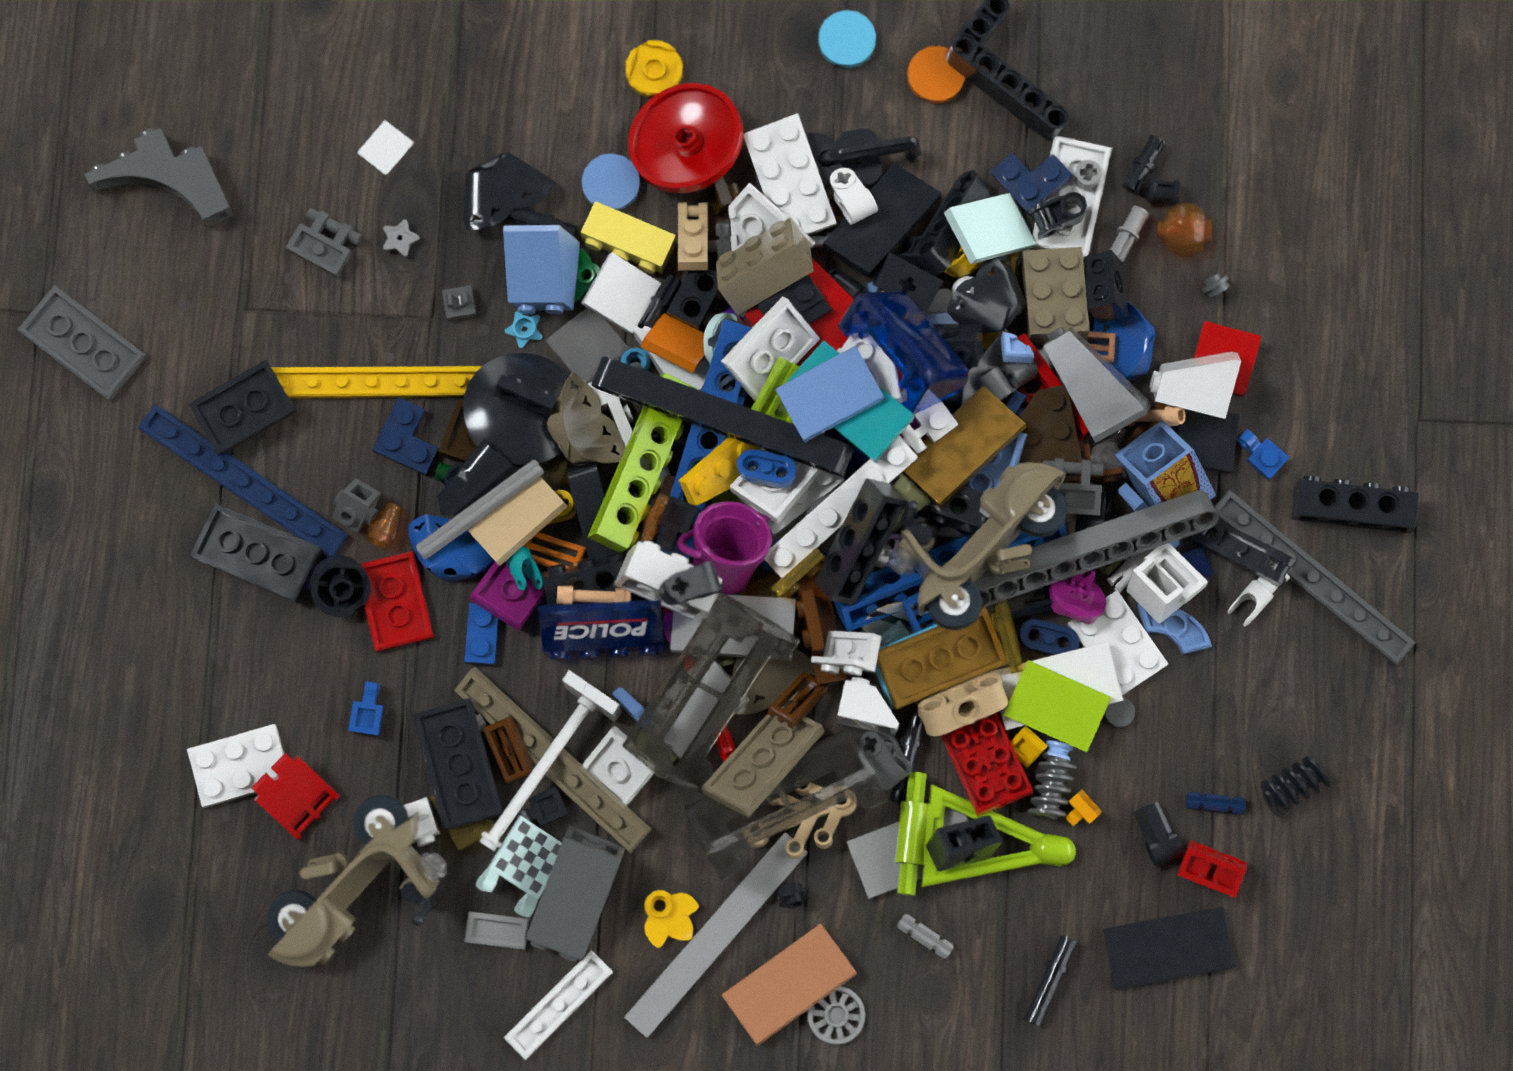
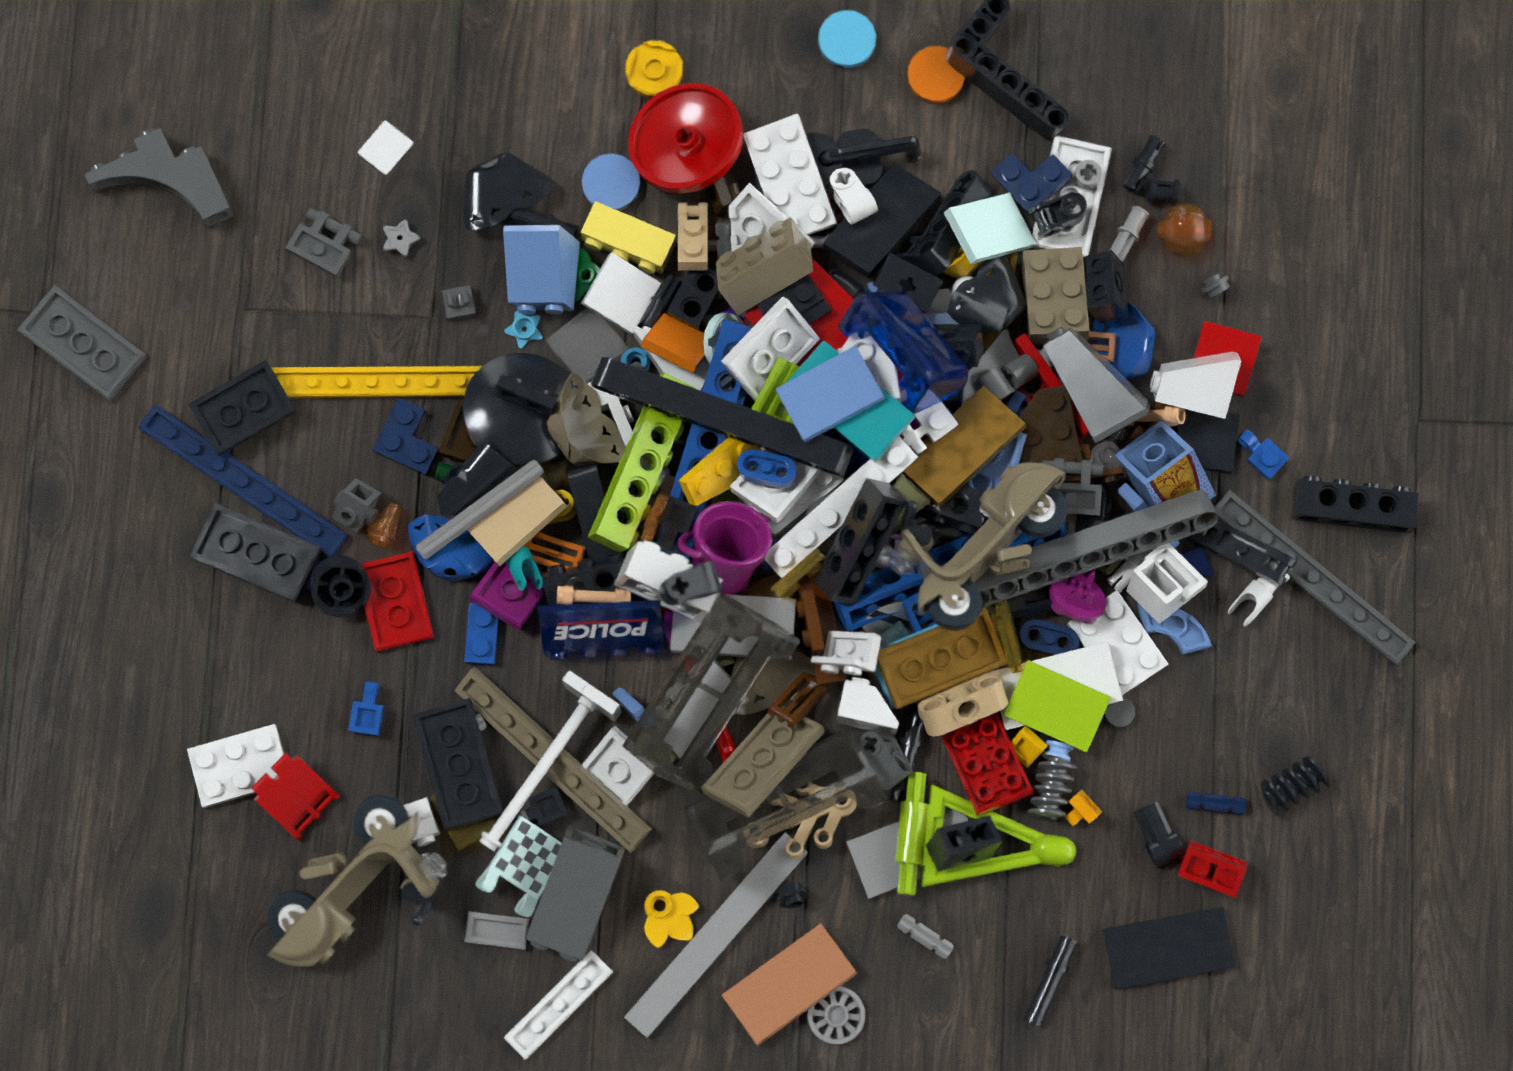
reddish brown tile [482,715,534,784] -> none
light blue tile [1001,332,1034,363] -> none

